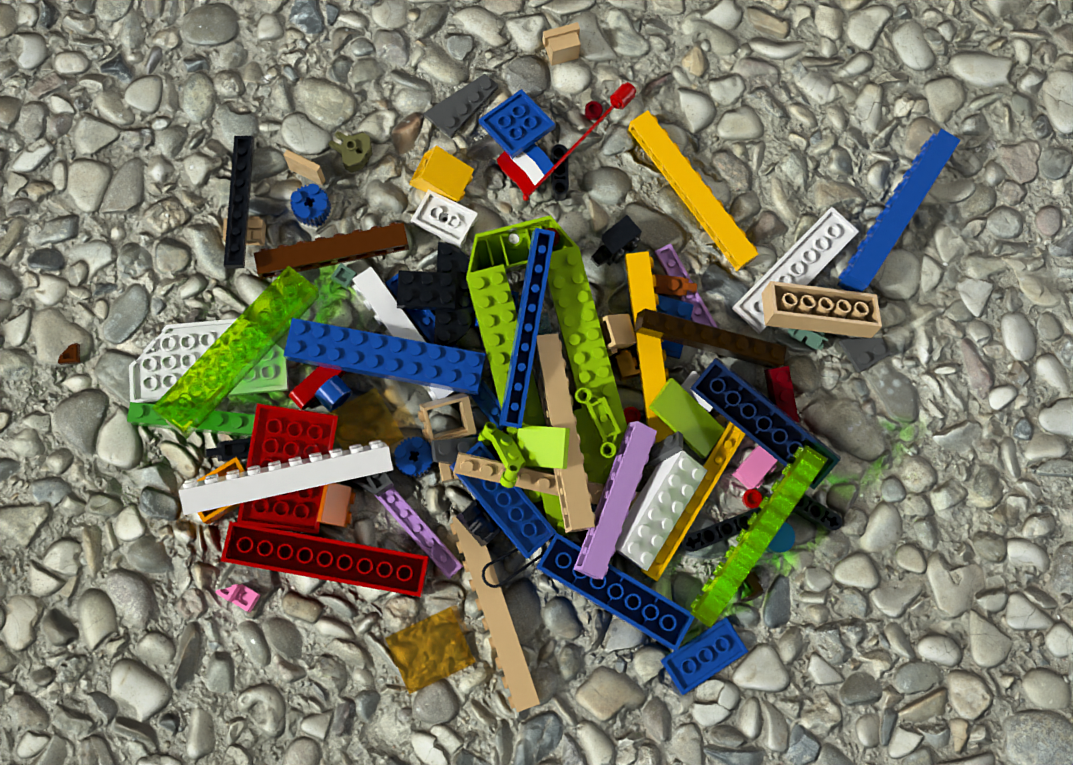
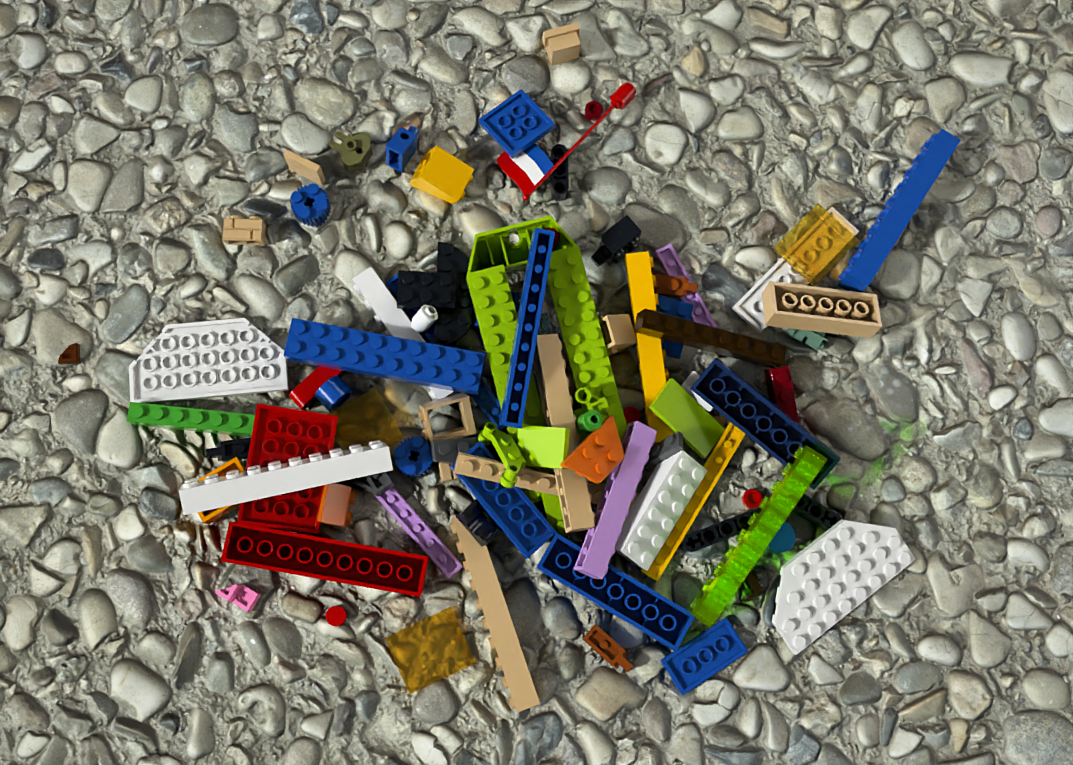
clear neon green brick [152,266,319,439] -> none
black tile [224,136,254,269] -> none
reddish brown brick [254,222,409,280] -> none
sand green plate [330,263,357,290] -> none
white piece [411,189,479,249] -> none
dark grey wing [423,74,498,138] -> none
black piece [482,545,544,588] -> none
pearl gold brick [614,350,641,381] -> none
yellow brick [628,110,758,271] -> none
bright pink brick [732,445,778,489] -> none
dark grey wing [839,338,891,373] -> none
none -> red tile [326,606,347,626]
none -> blue torso [386,126,419,173]
none -> white brick [411,305,438,333]
none -> orange wing [560,415,625,484]
none -> bright green brick [577,410,603,433]
none -> dark orange hinge [582,624,633,672]
none -> white plate [772,519,916,655]
none -> clear yellow piece [773,203,859,286]

